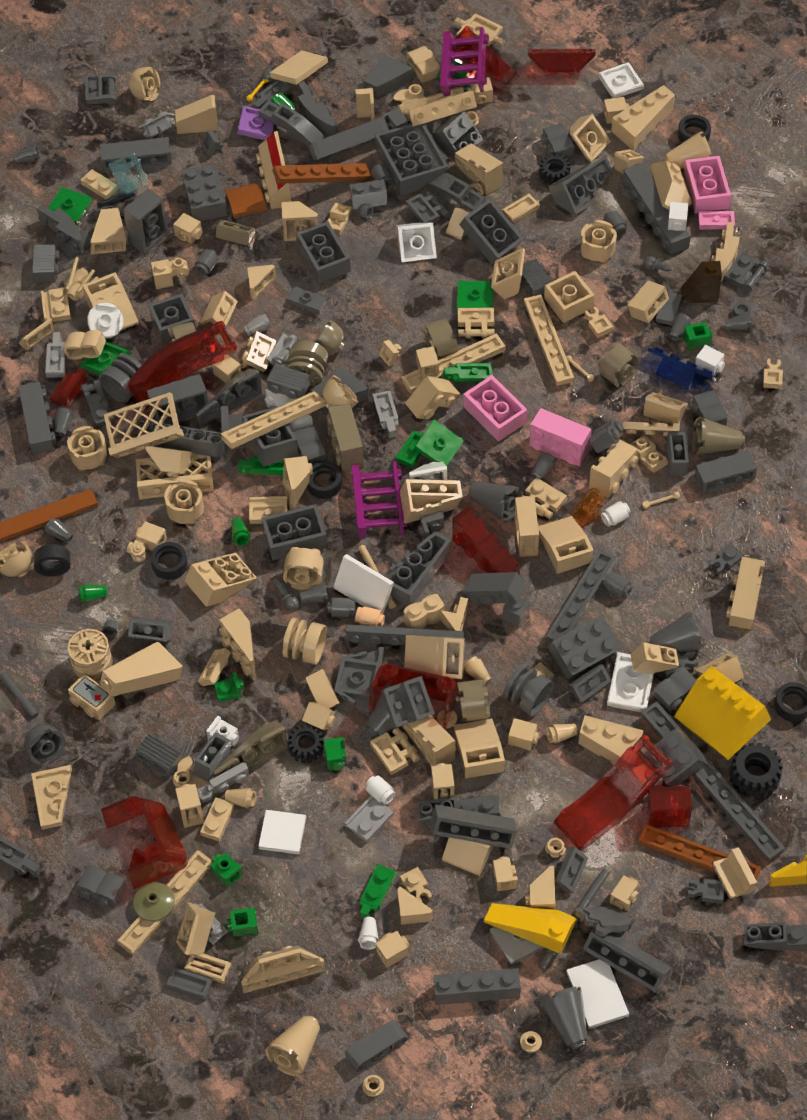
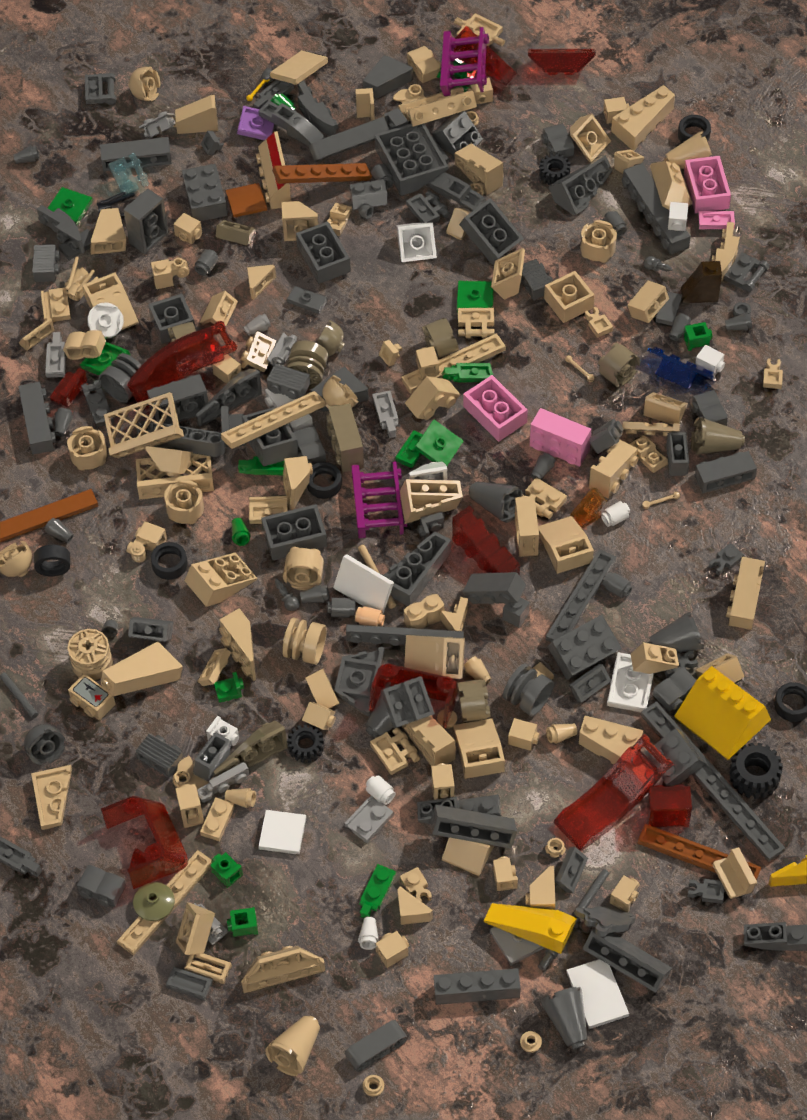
green cone [78,584,108,603] -> none
tan plate [80,169,118,199] -> none
green brick [324,737,347,771] -> none
tan tile [502,194,540,224] -> none
tan plate [524,295,574,386] -> none
white plate [598,62,644,98] -> none

